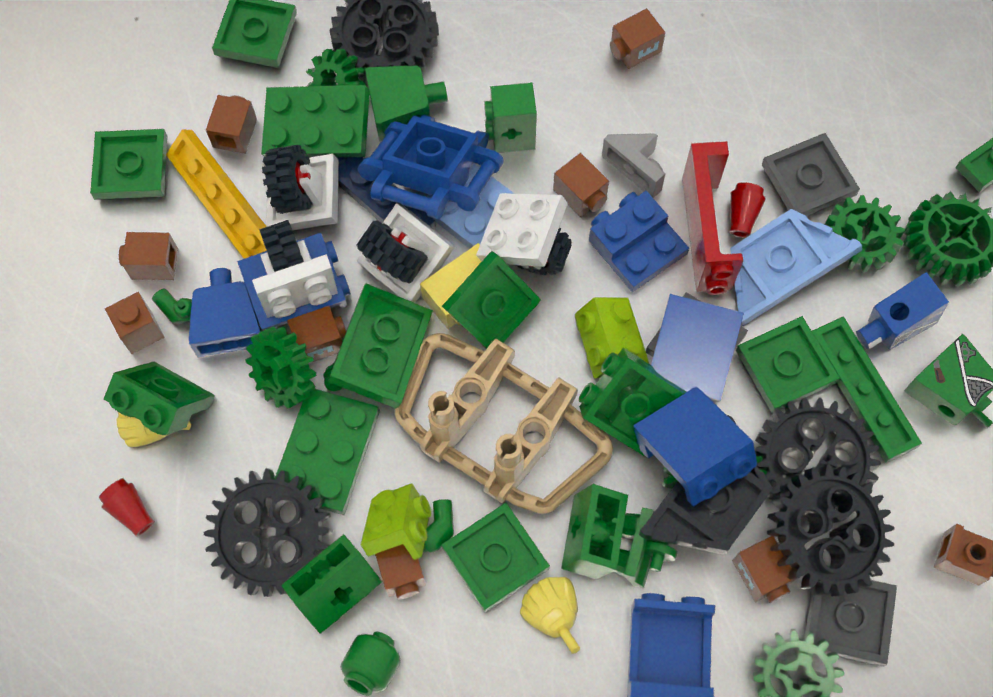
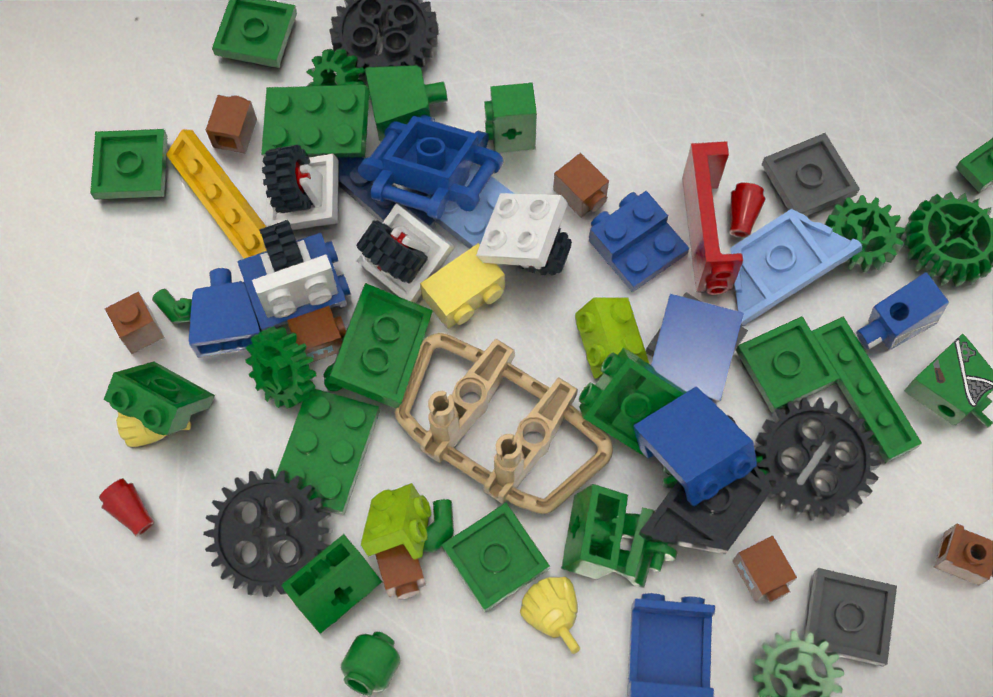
dark orange brick [119,232,178,280] -> none
green plate [442,251,541,349] -> none
light grey slope [602,133,666,198] -> none
dark orange brick [610,8,666,69] -> none
black gear [767,465,895,596] -> none

